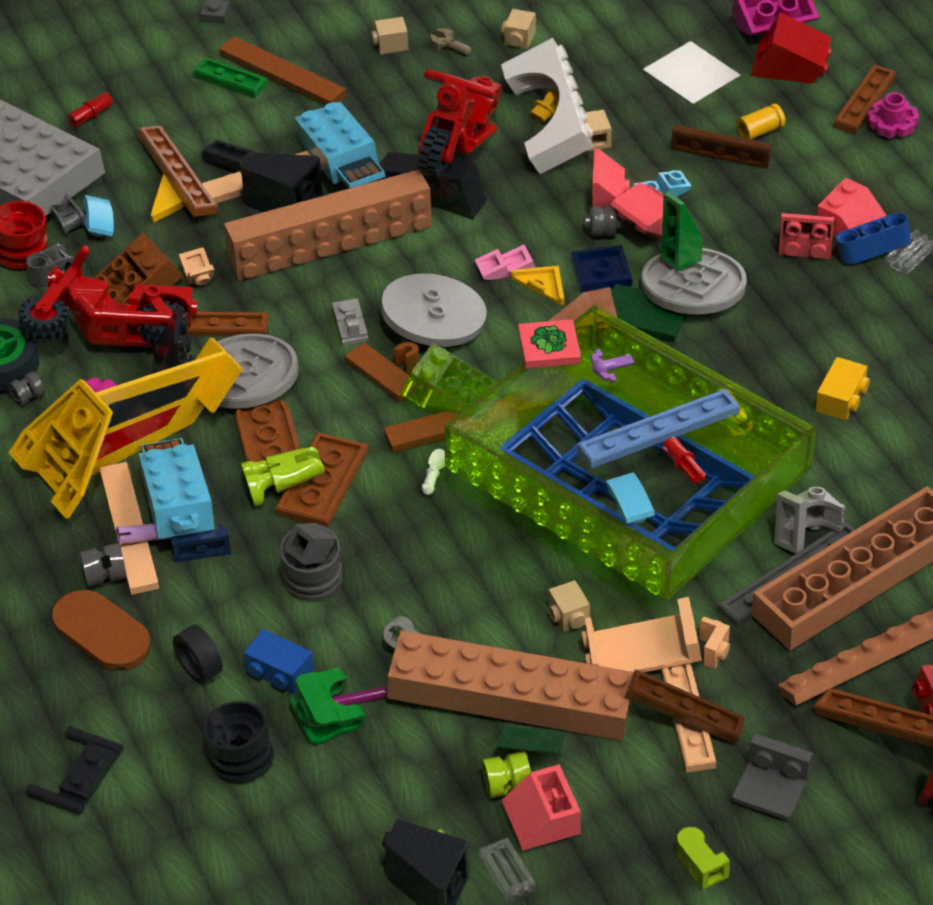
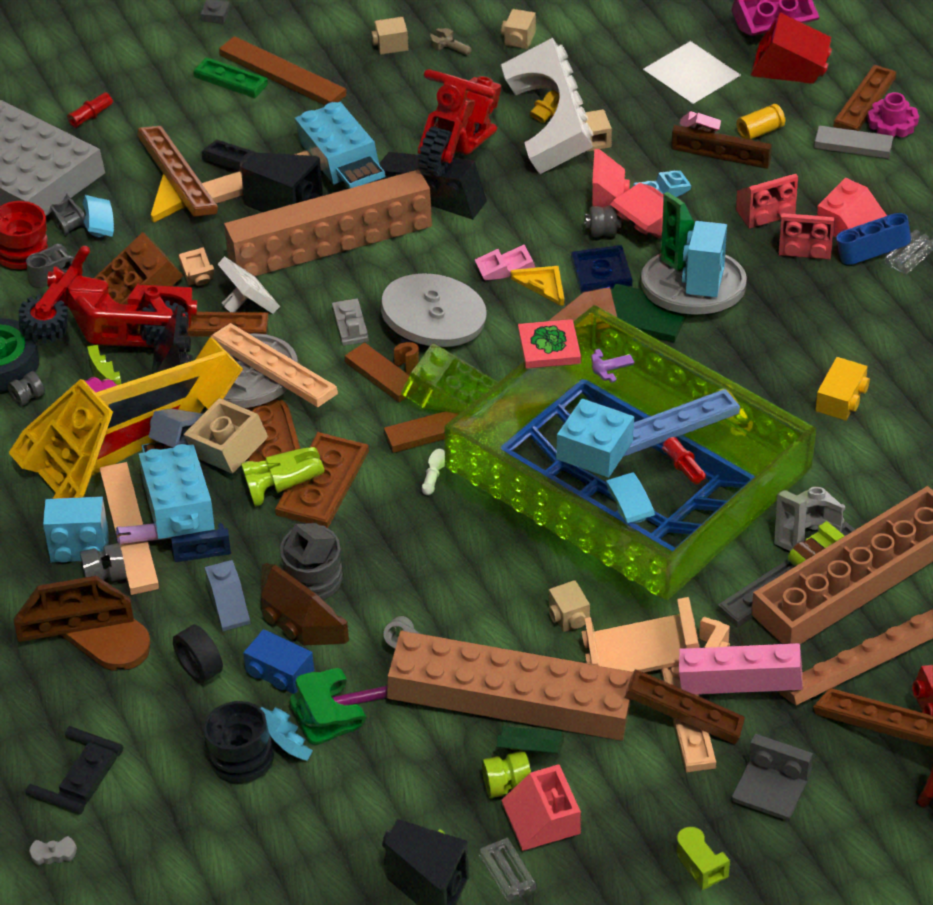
none -> reddish brown wedge [14,576,134,642]
none -> light grey piece [29,836,77,866]
none -> medium azure brick [43,497,109,562]
none -> lime slope [87,345,121,385]
none -> sand blue slope [149,409,203,448]
none -> tan brick [183,398,268,474]
none -> sand blue slope [205,560,250,631]
none -> light nougat tile [211,323,338,407]
none -> white tile [218,257,280,314]
none -> medium azure slope [260,707,313,761]
none -> reddish brown wedge [261,563,349,646]
none -> medium azure brick [556,399,634,478]
none -> bright pink brick [679,643,803,694]
none -> bright pink slope [680,111,721,133]
none -> medium azure brick [682,221,727,297]
none -> coral slope [736,174,798,229]
none -> lime leg [788,521,845,566]
none -> light grey tile [814,126,893,159]

